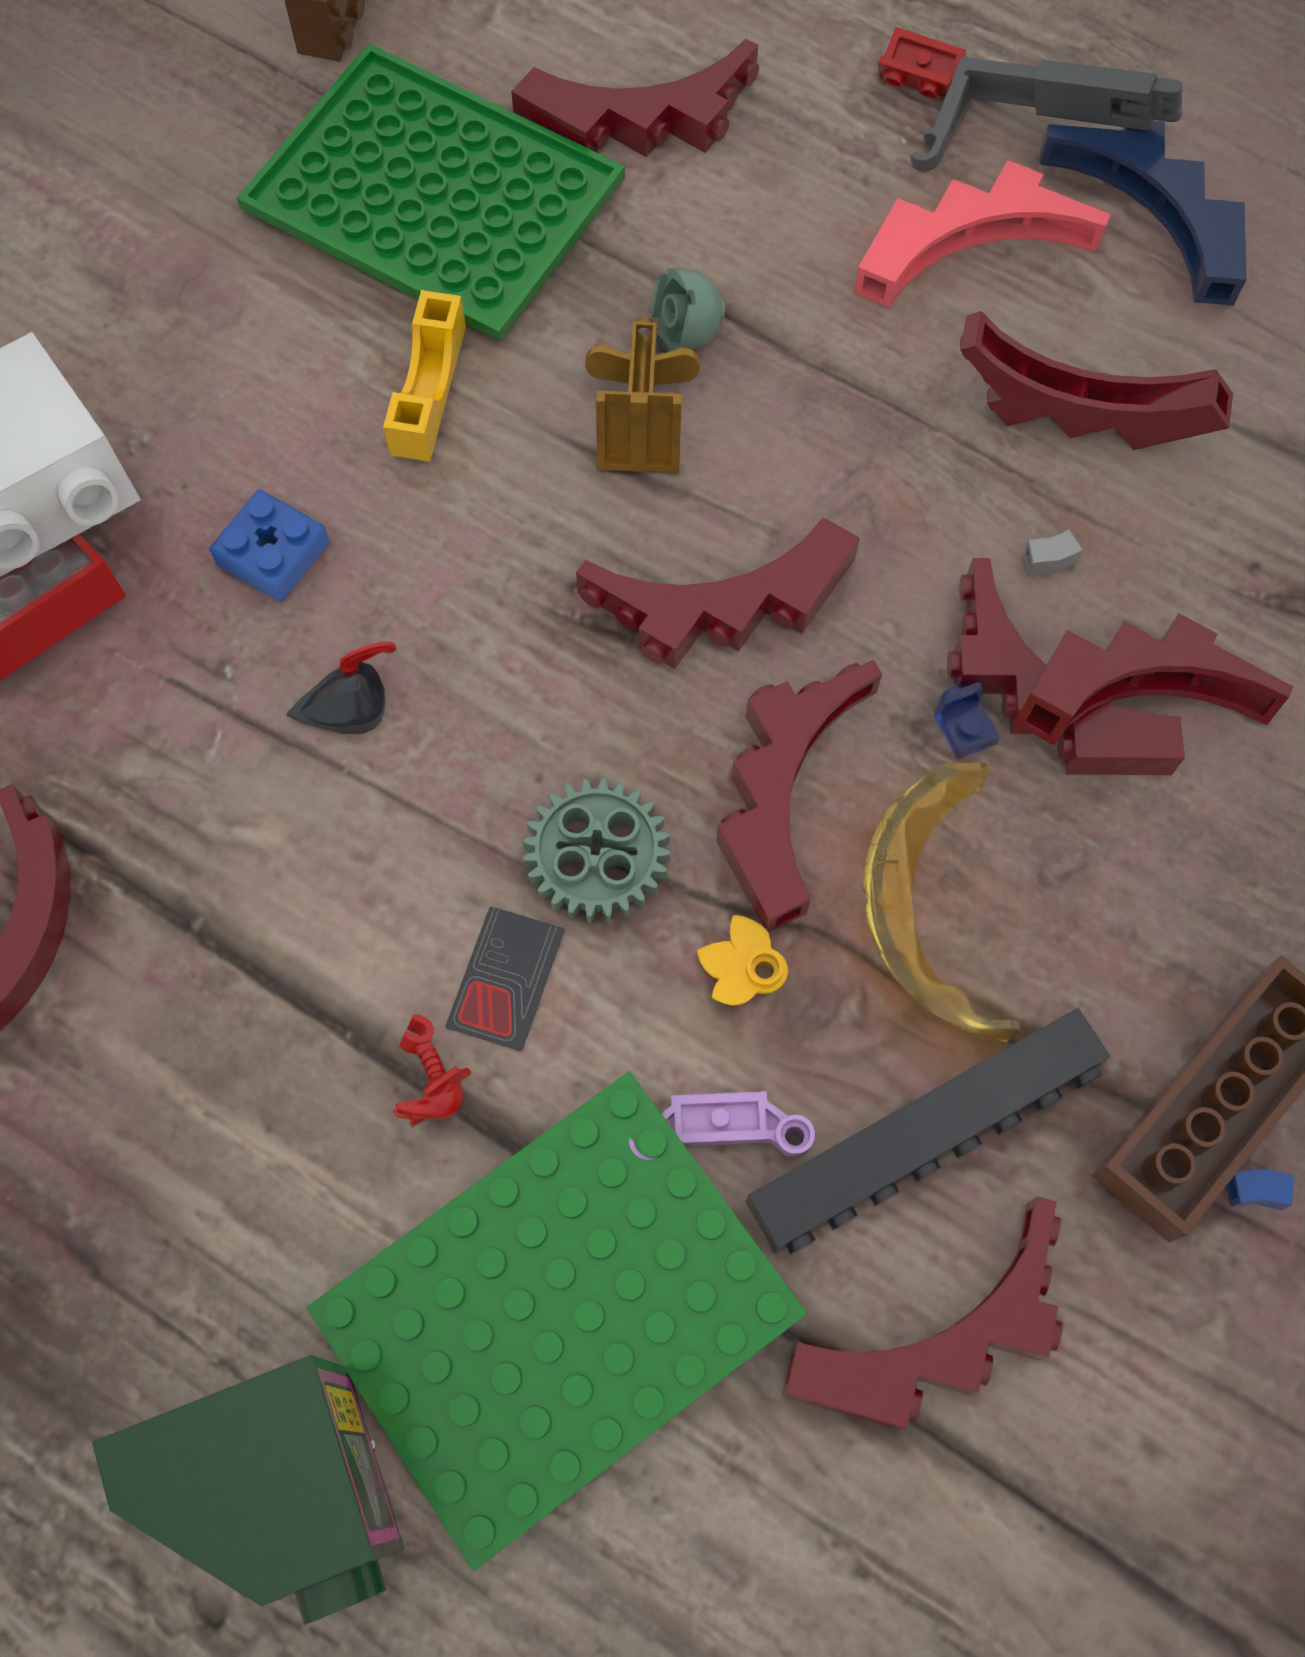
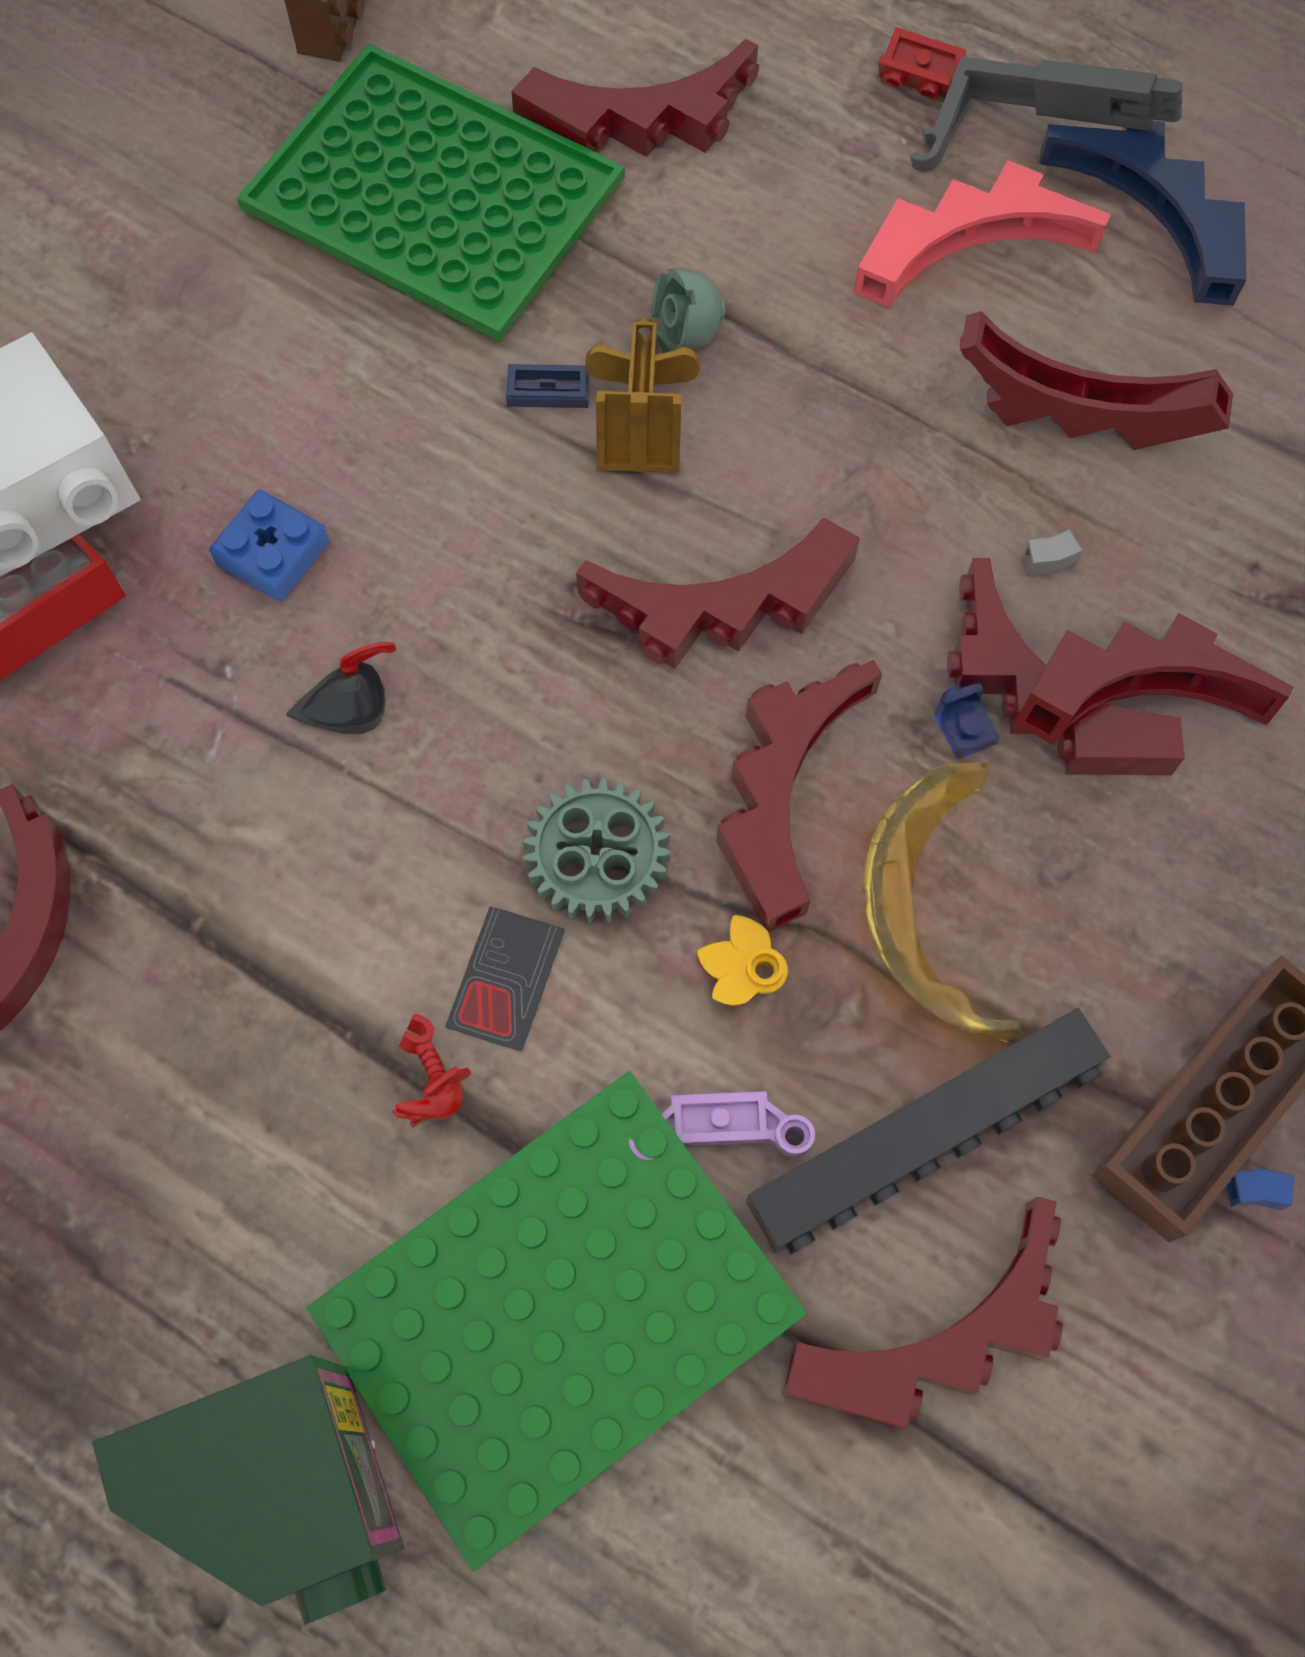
yellow arch [383,290,466,462] -> none
none -> dark blue tile [506,364,589,408]

